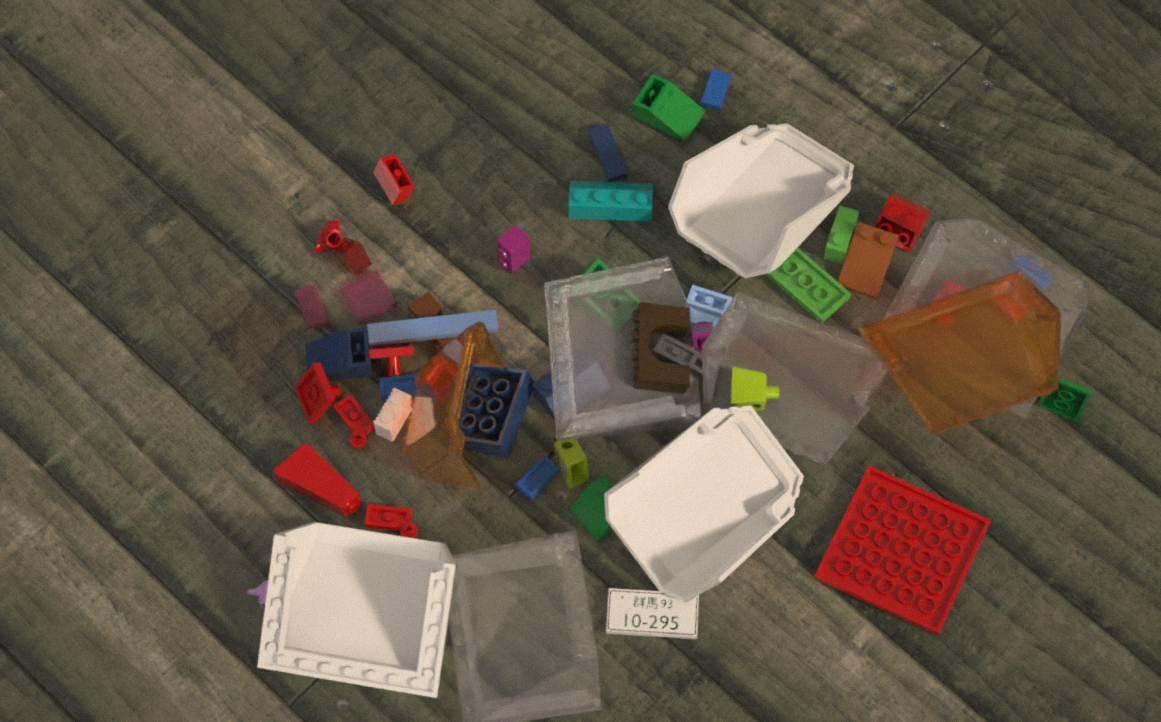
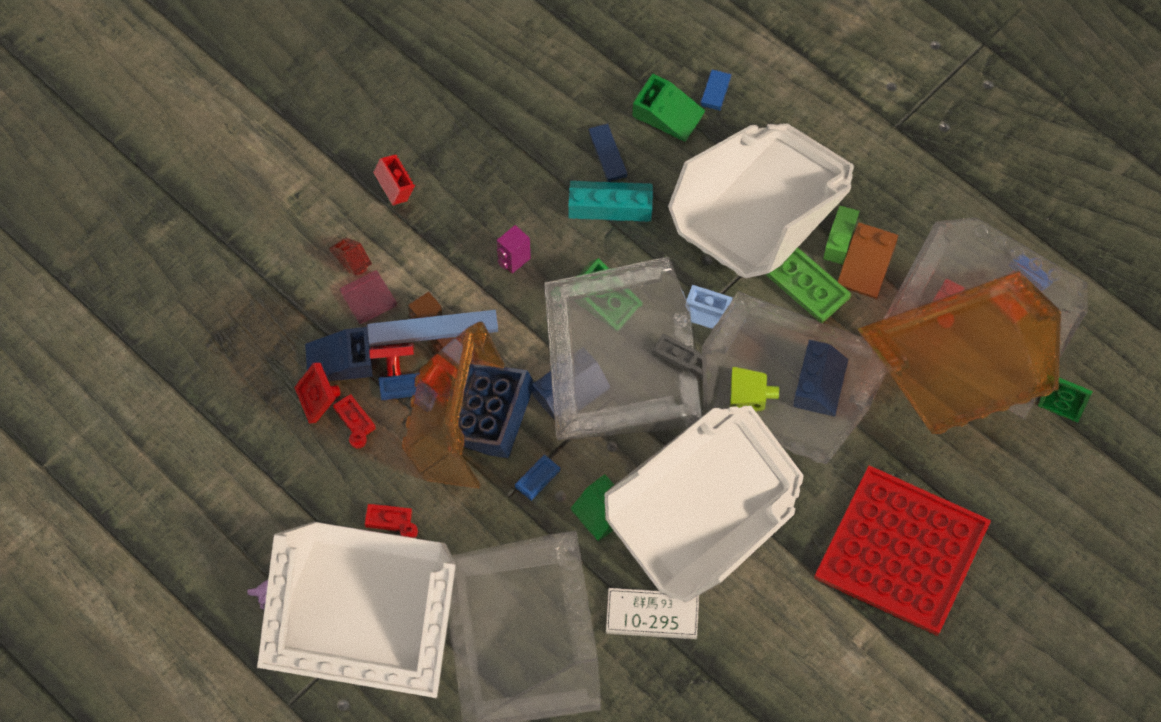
red slope [273,442,361,517] -> none
clear pink tile [295,284,329,329] -> none
red animal [314,219,342,253] -> none
brick [373,388,414,442] -> none
lime torso [554,433,589,489] -> none
dark brown arch [631,302,690,394] -> none
magenta slope [691,321,716,356] -> none
red slope [875,193,932,252] -> none
none -> dark blue slope [793,339,849,417]

